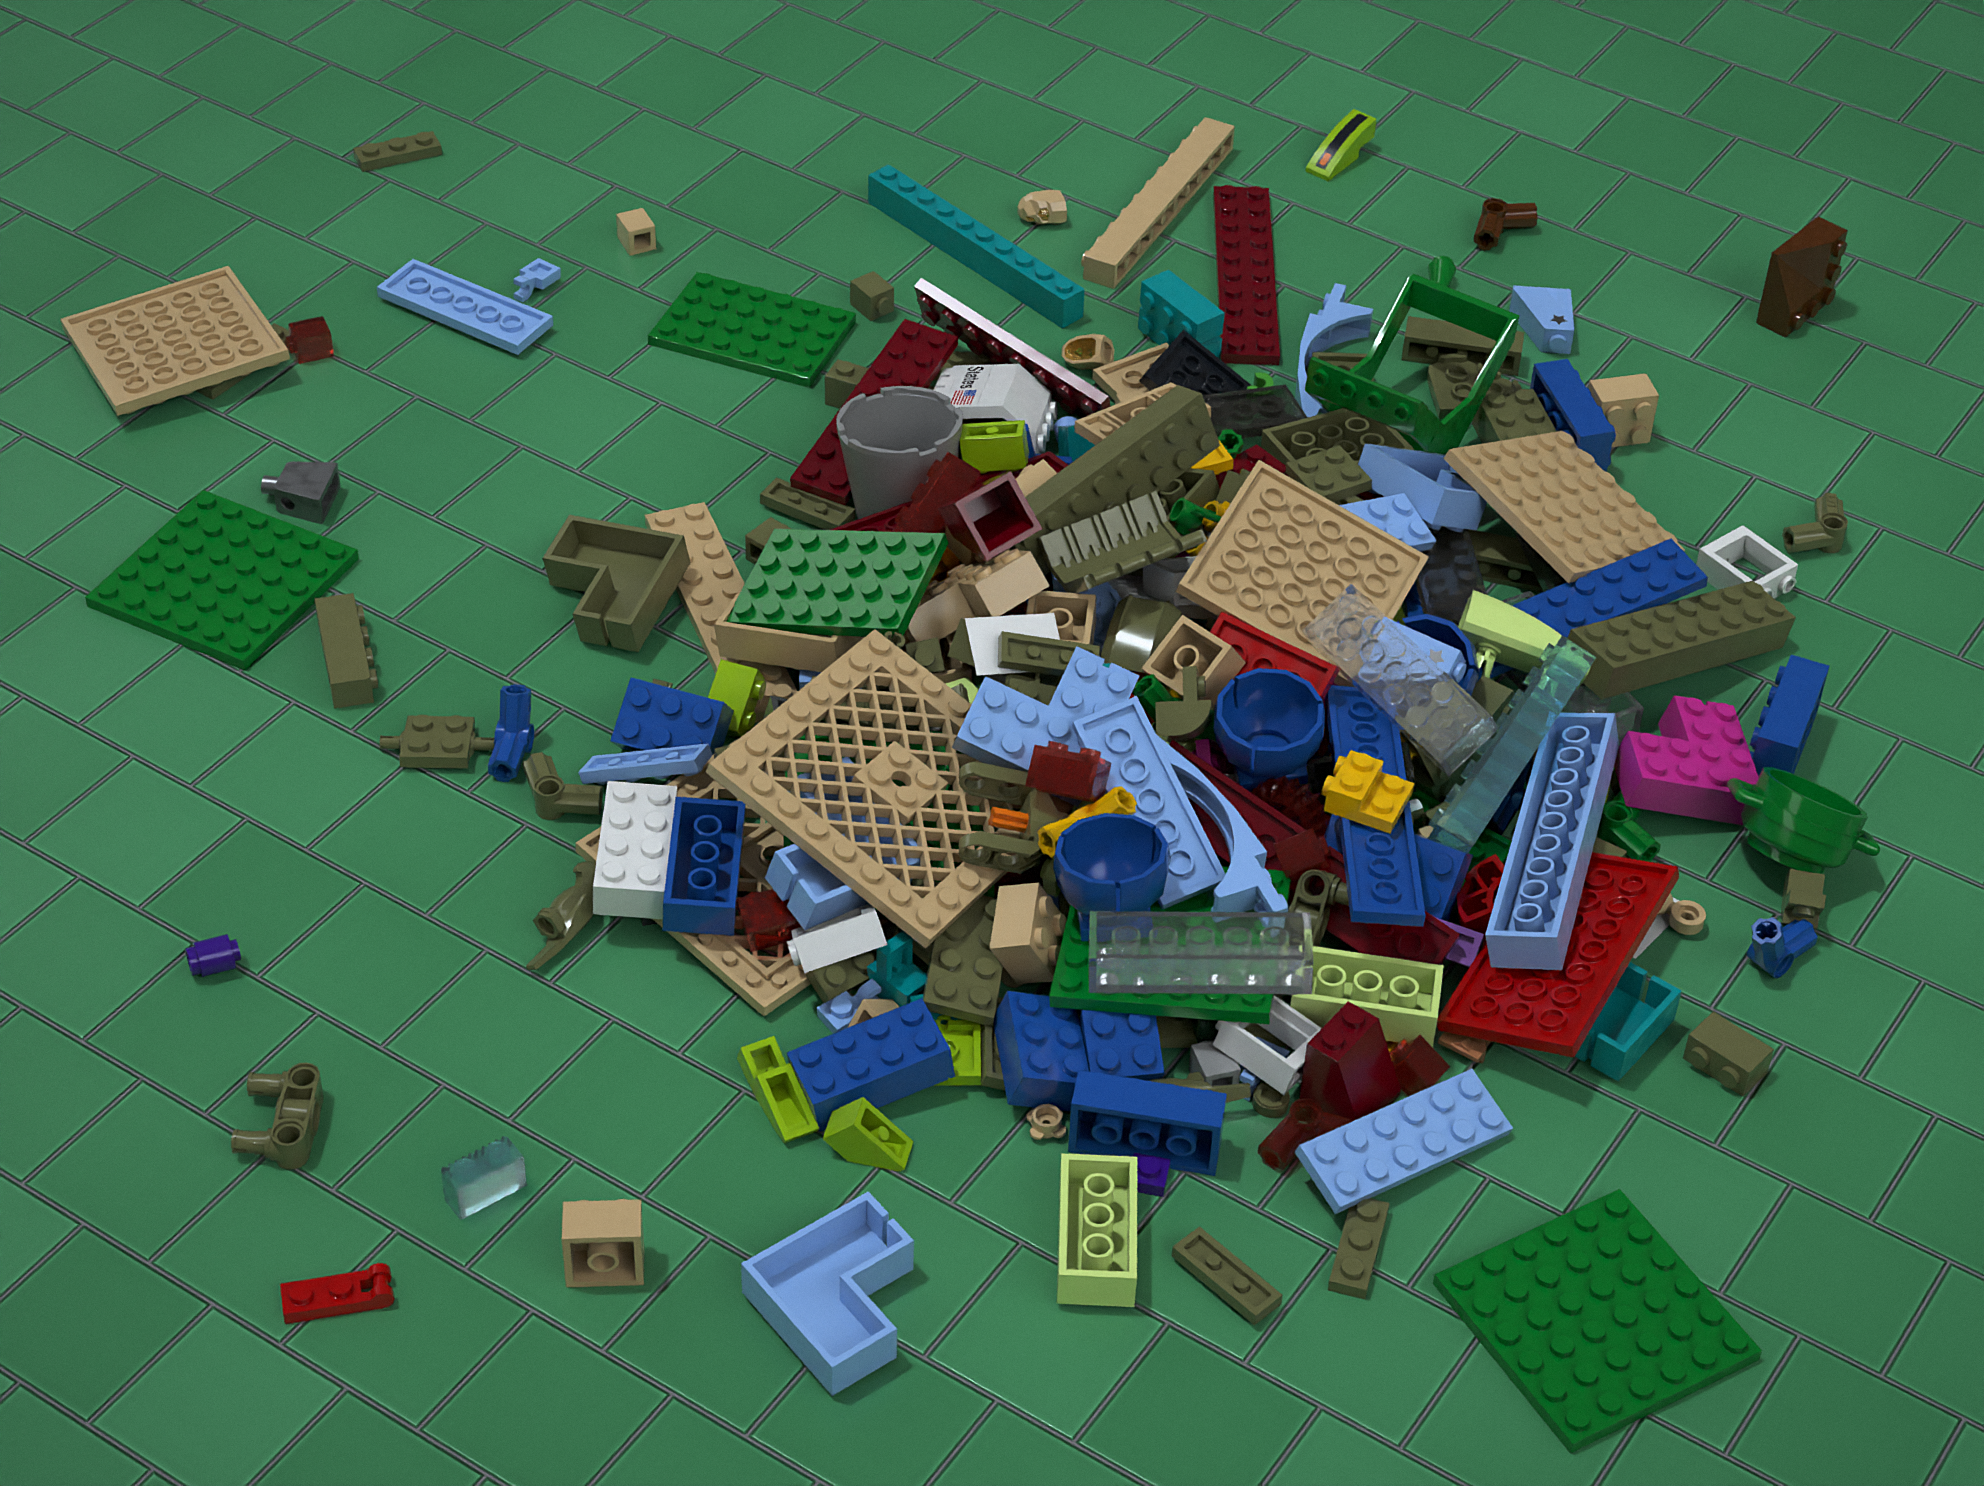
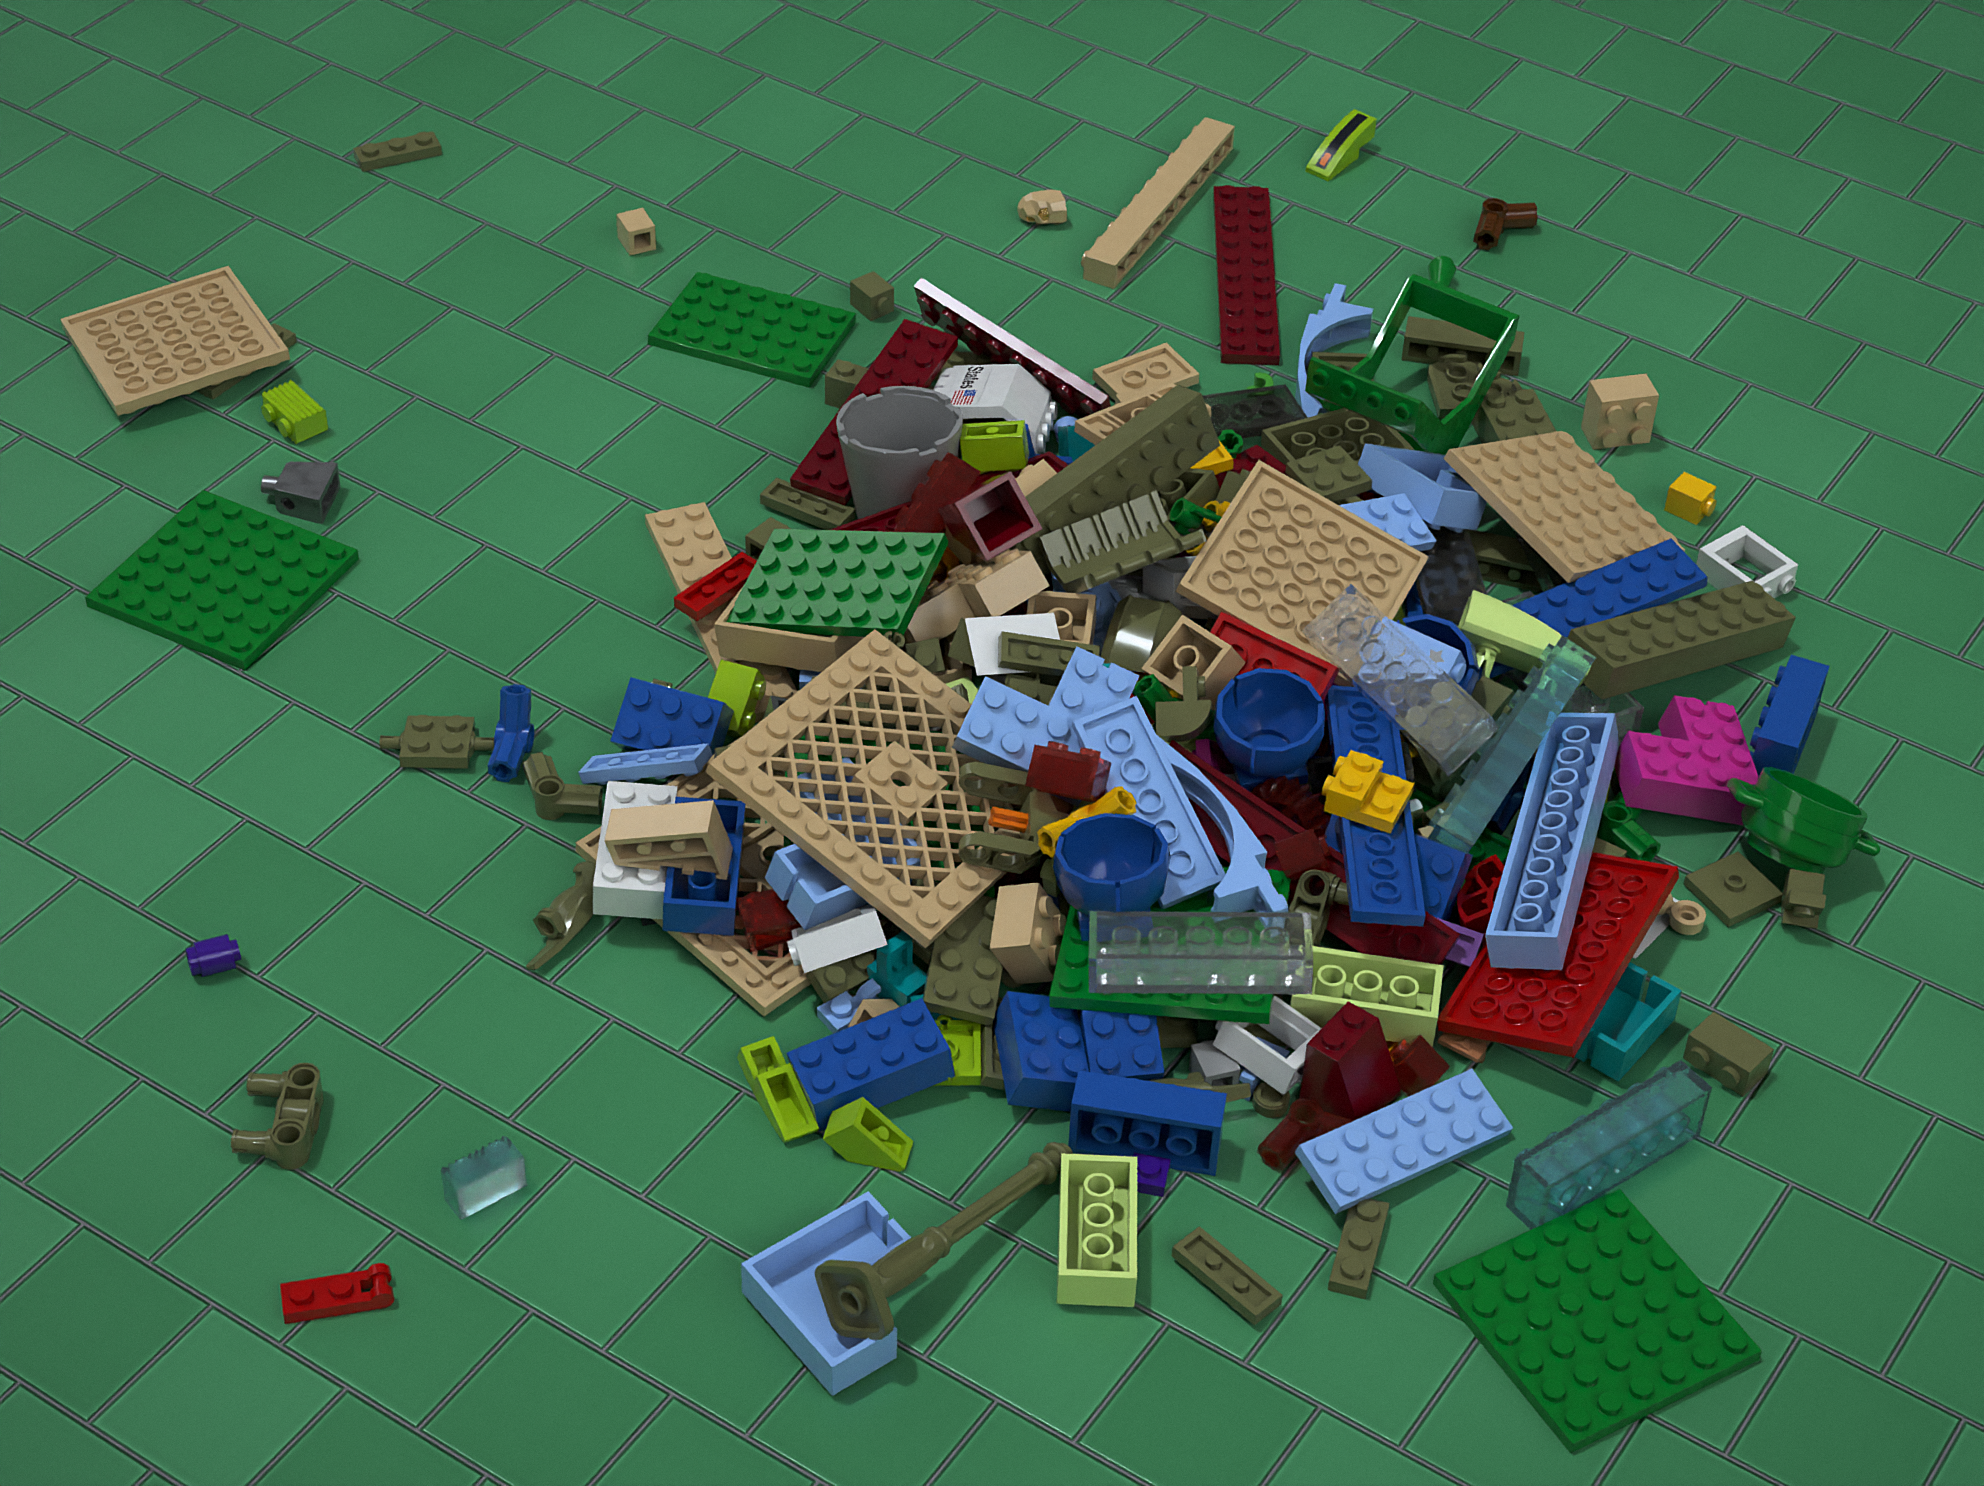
clear red brick [285,316,334,364] -> none
olive brick [315,593,378,709] -> none
light blue plate [377,259,553,355] -> none
light blue plate [513,258,561,303] -> none
olive piece [542,515,691,652] -> none
tan brick [562,1199,644,1288] -> none
teal brick [868,165,1085,329] -> none
tan plate [1027,1104,1066,1140] -> none
tan rock [1061,334,1114,370] -> none
teal piece [1138,269,1225,359] -> none
black plate [1139,330,1251,426] -> none
light blue slope [1509,285,1574,354] -> none
blue brick [1530,359,1616,472] -> none
blue piece [1747,917,1818,978] -> none
reddish brown slope [1756,216,1848,337] -> none
olive piece [1782,493,1848,553] -> none
none -> lime brick [261,380,328,444]
none -> tan wedge [604,800,733,880]
none -> red plate [674,552,757,621]
none -> olive piece [815,1142,1073,1340]
none -> clear light blue brick [1506,1060,1712,1230]
none -> yellow brick [1664,472,1717,525]
none -> olive plate [1684,851,1783,927]

